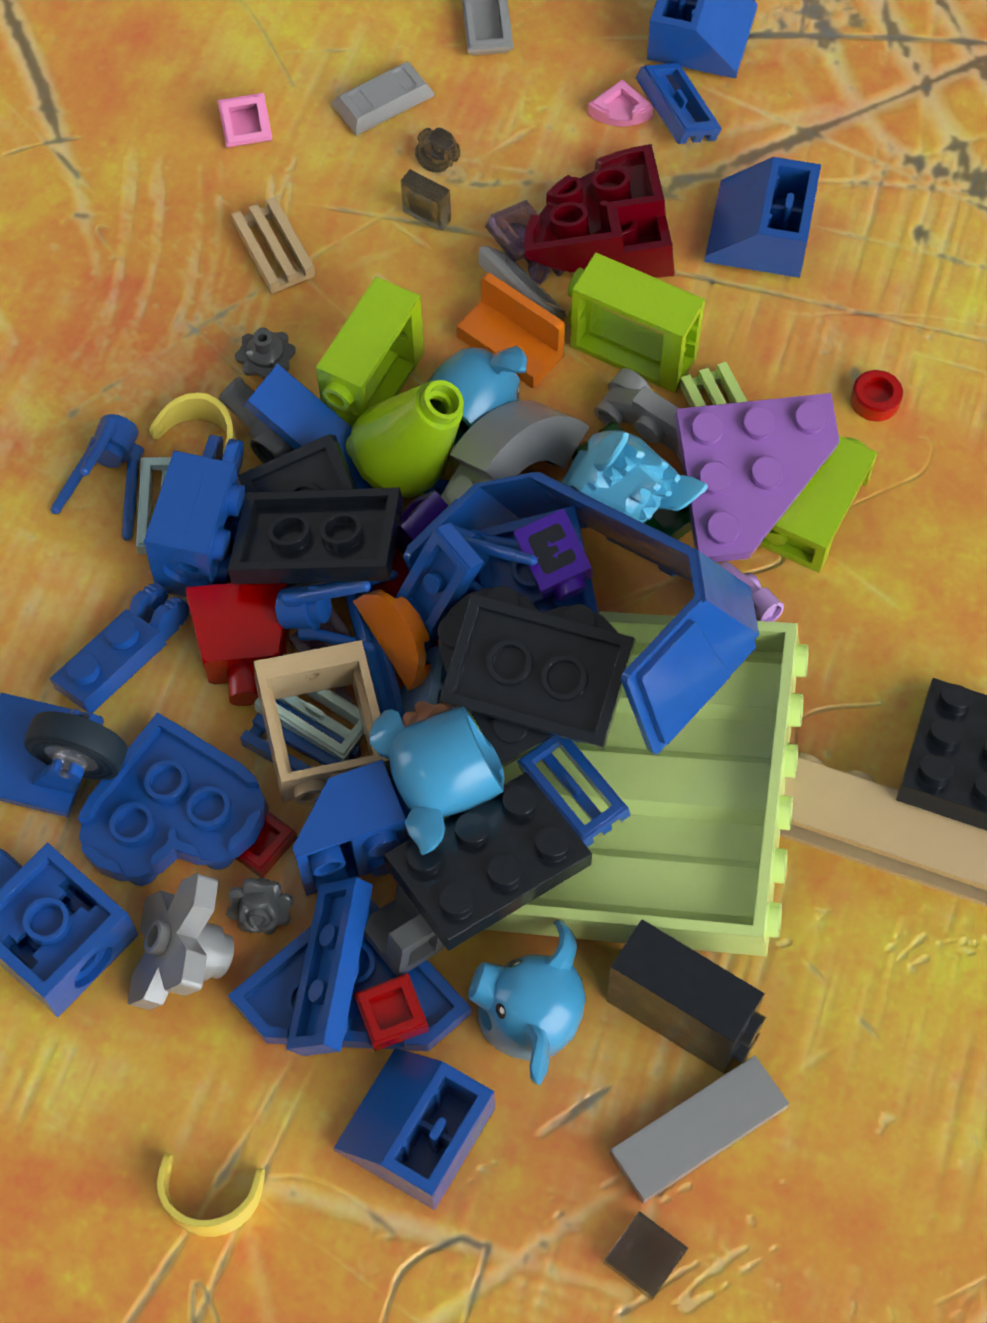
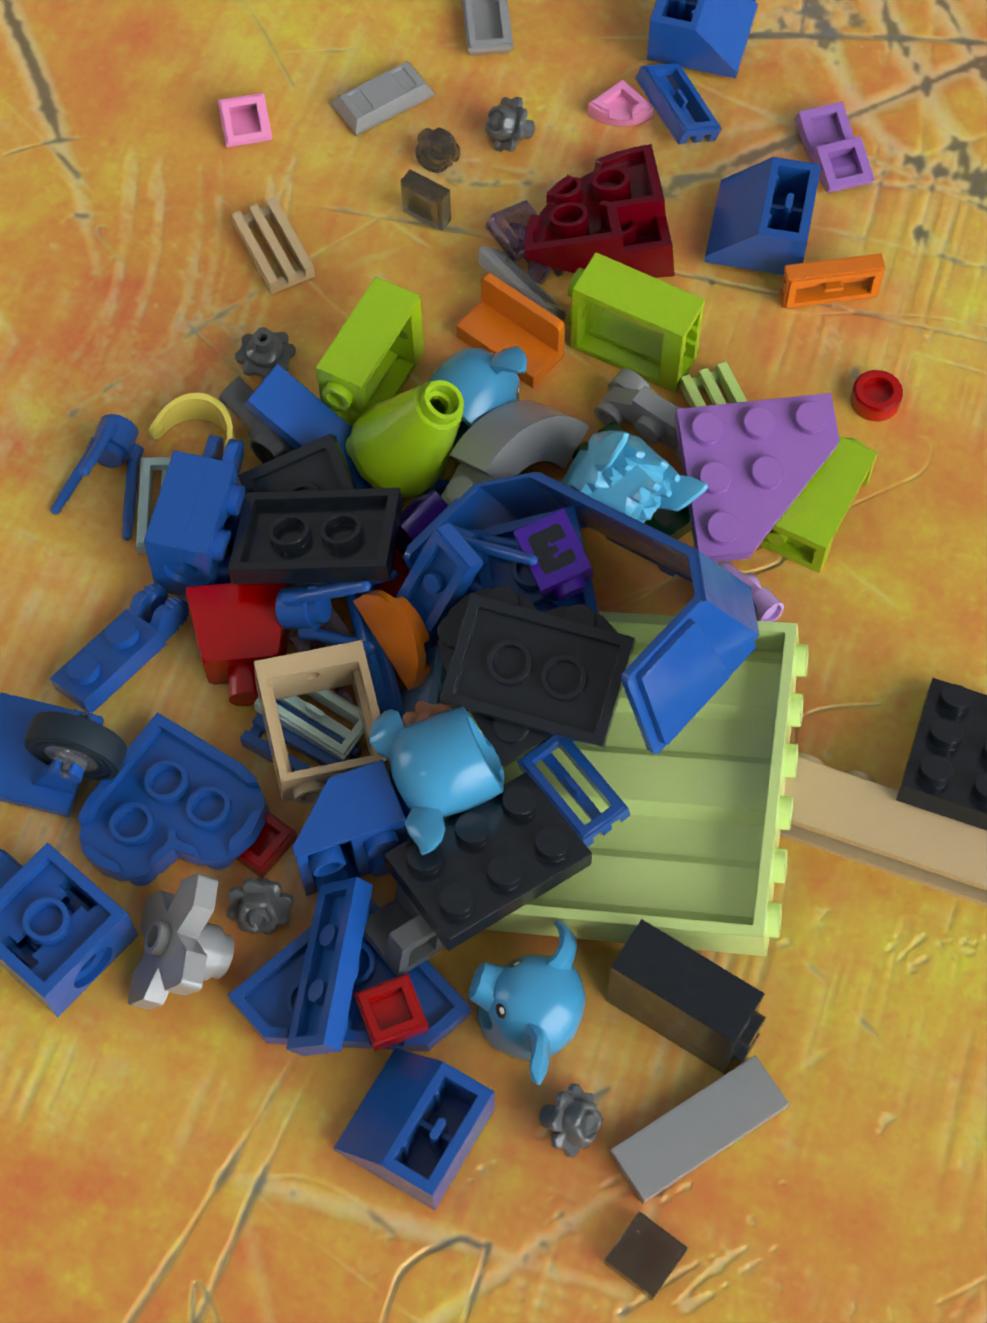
light yellow helmet [157,1154,265,1237] -> none
none -> dark grey plant [485,96,535,152]
none -> dark grey plant [539,1083,603,1158]
none -> orange tile [779,253,885,309]
none -> medium lavender slope [794,101,875,193]

